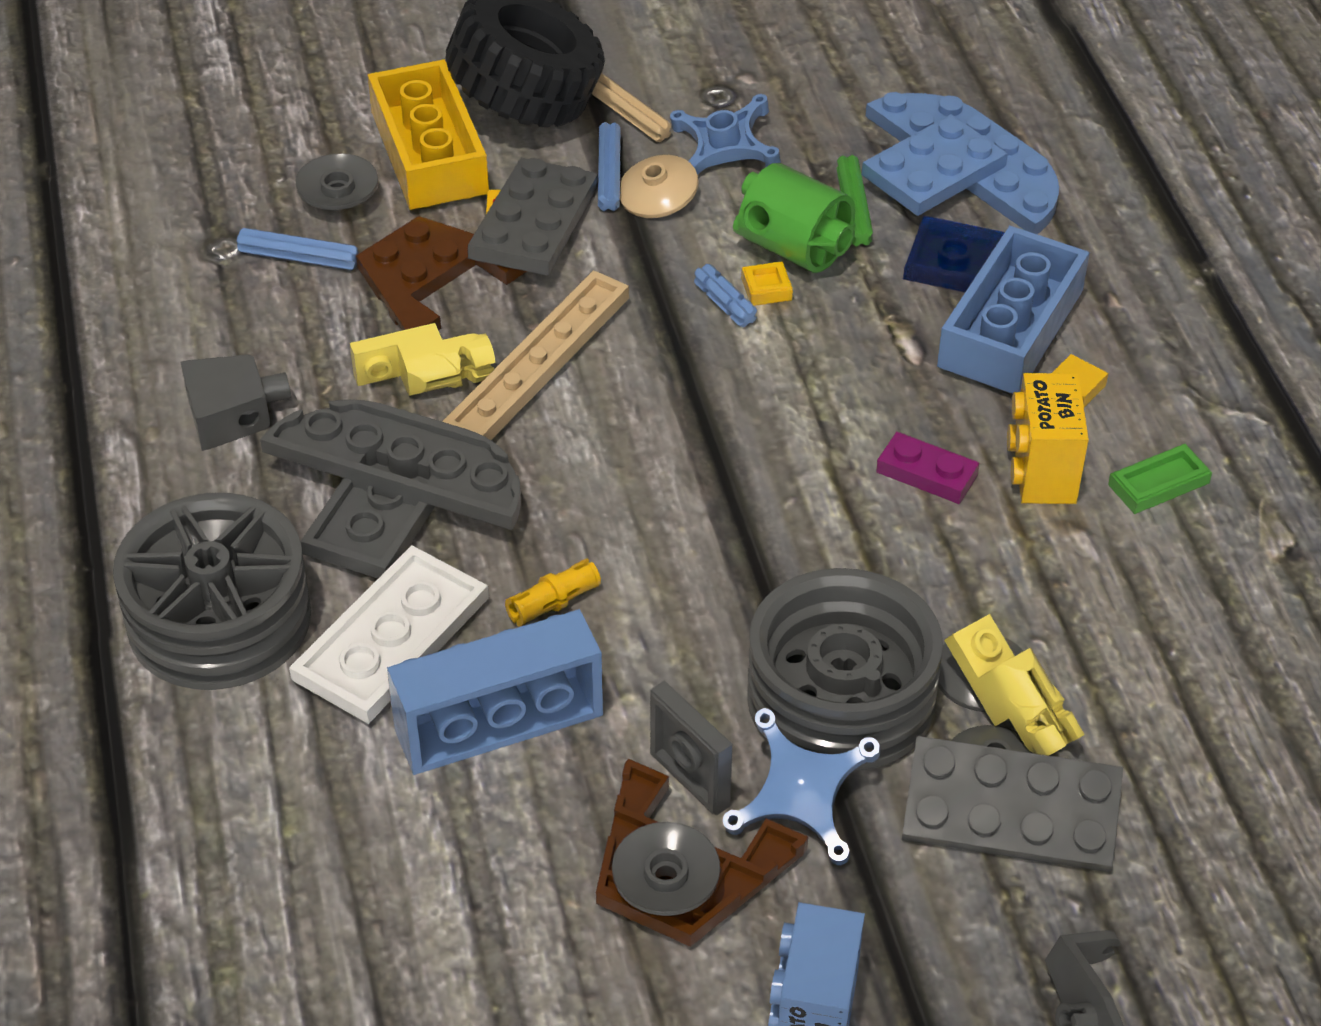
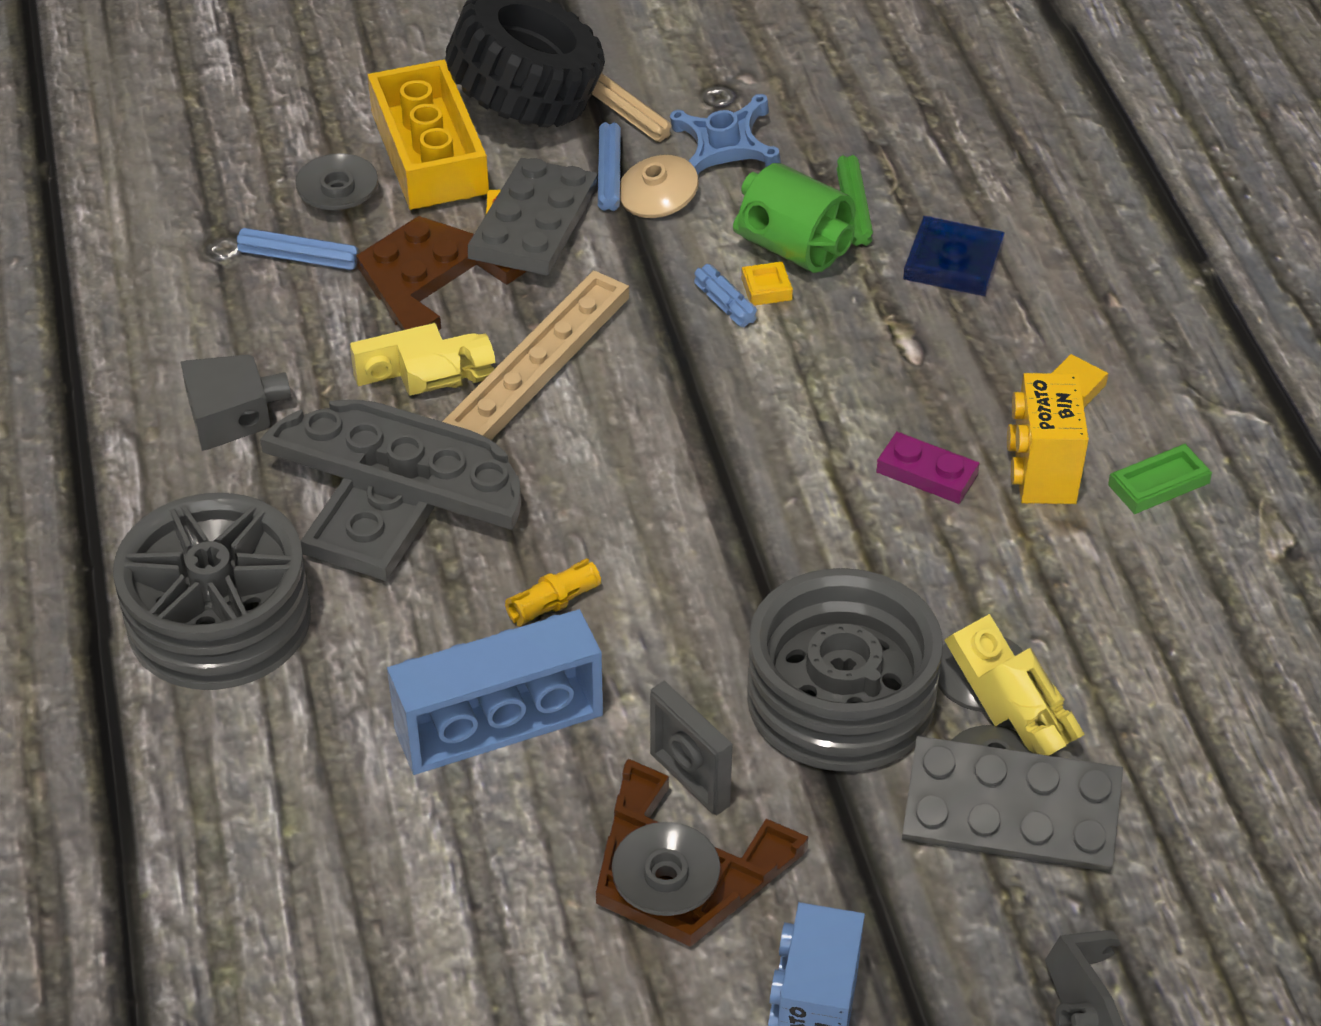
white plate [289,545,489,724] -> none
medium blue piece [723,708,880,865] -> none
medium blue plate [862,92,1059,234] -> none
medium blue brick [937,225,1090,394] -> none

